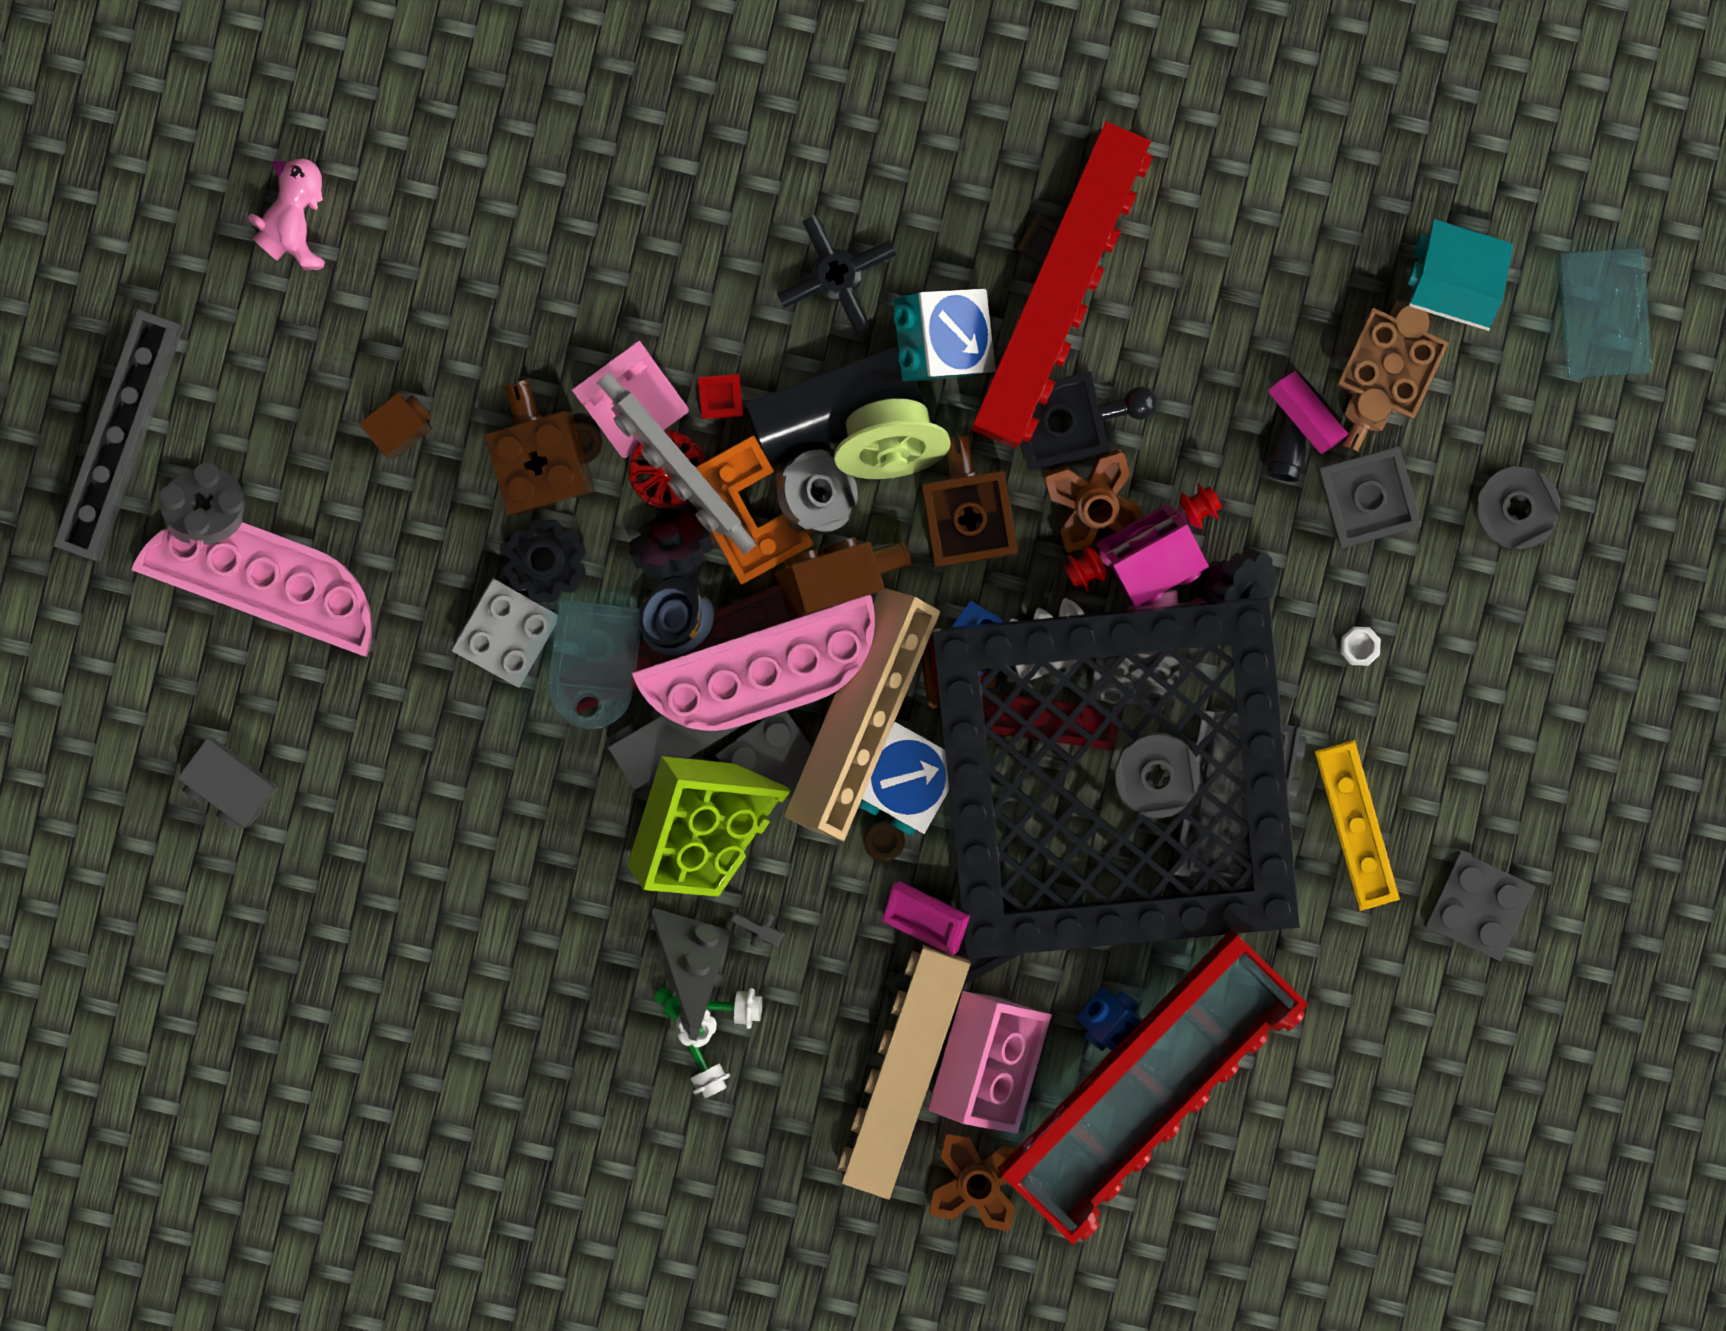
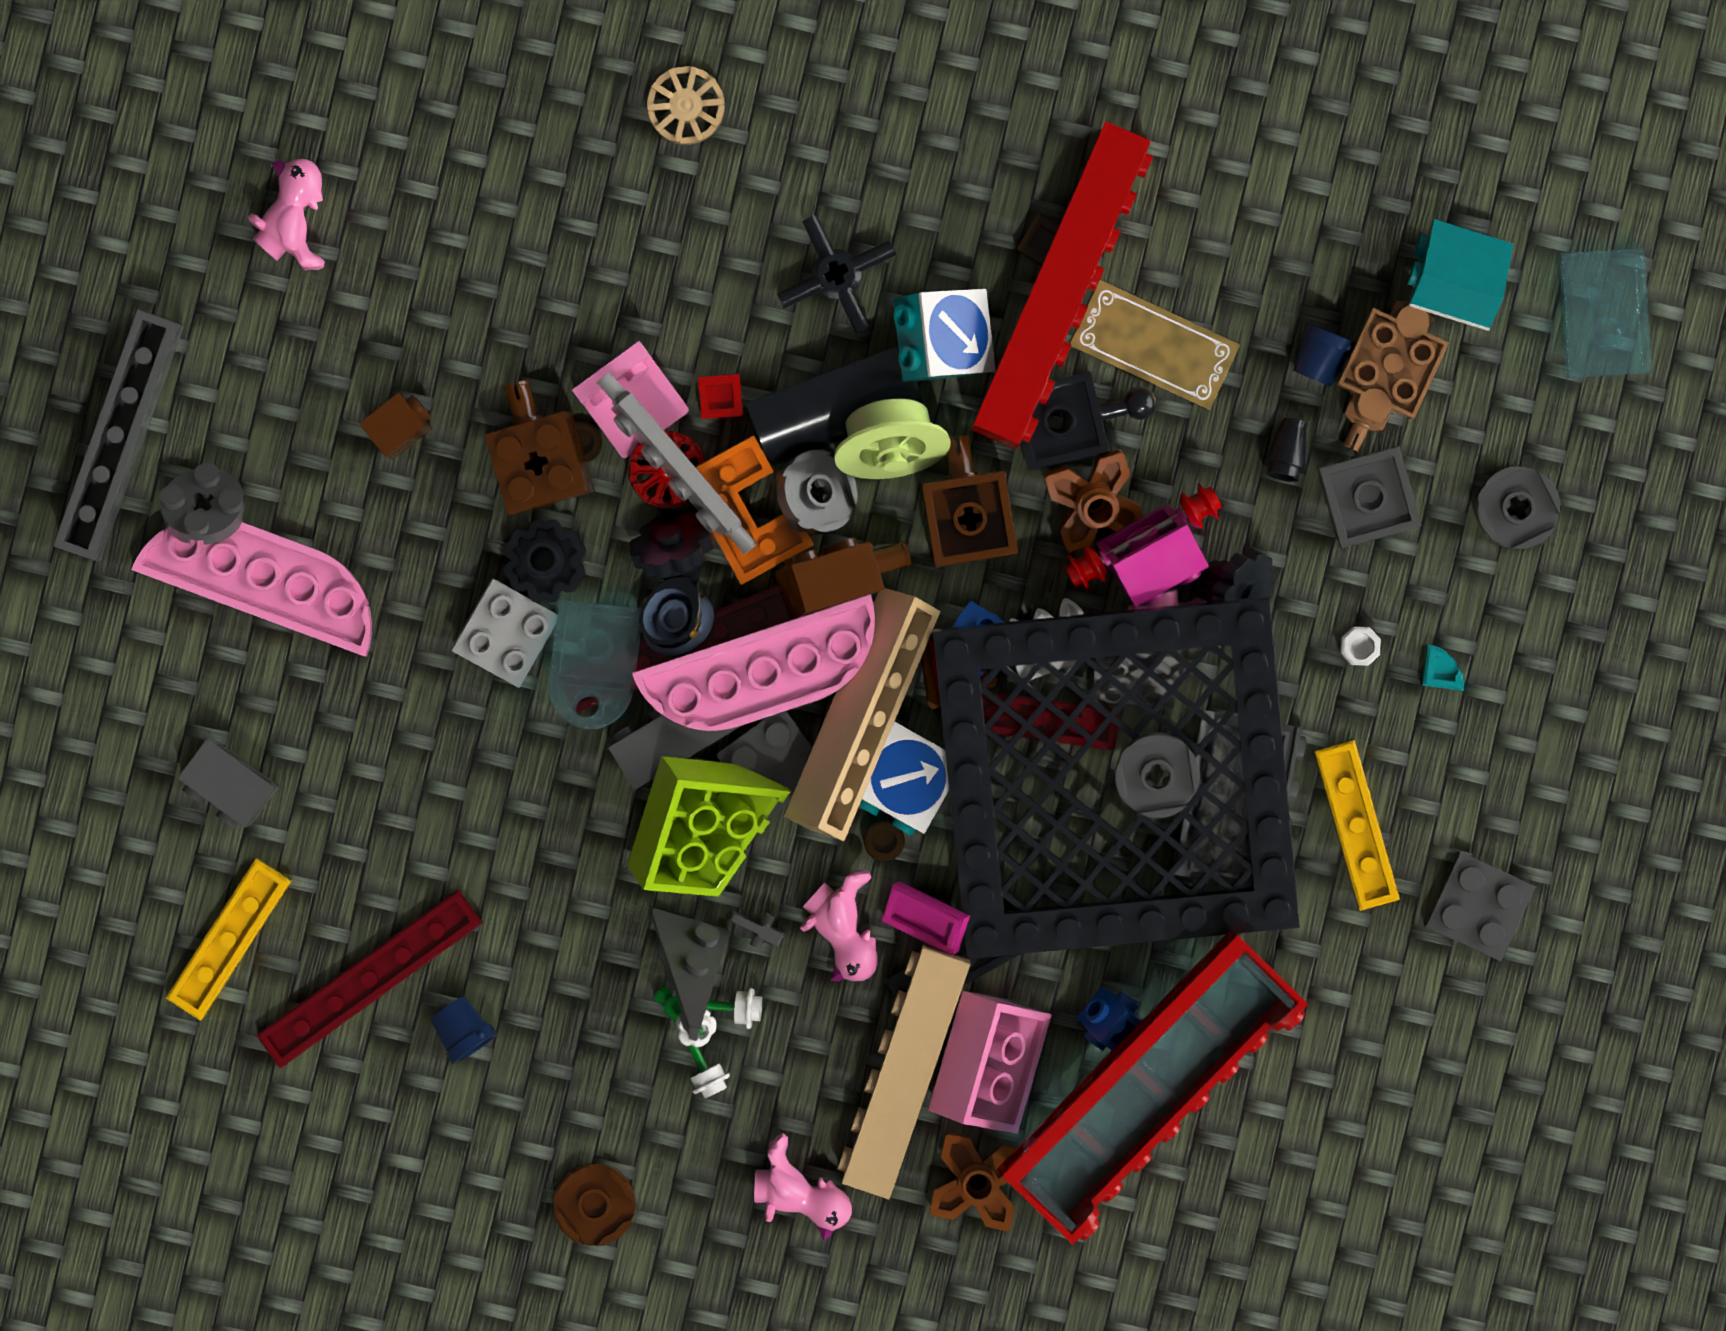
dark pink tile [1268,371,1348,454] -> none
none -> yellow tile [166,858,292,1021]
none -> dark red tile [256,889,483,1069]
none -> dark blue piece [430,996,498,1064]
none -> reddish brown tile [554,1163,636,1246]
none -> tan wheel [647,66,725,145]
none -> bright pink animal [754,1133,852,1241]
none -> bright pink animal [800,870,878,982]
none -> pearl gold sticker [1071,280,1240,410]
none -> dark blue piece [1293,322,1356,386]
none -> teal tile [1421,644,1464,691]

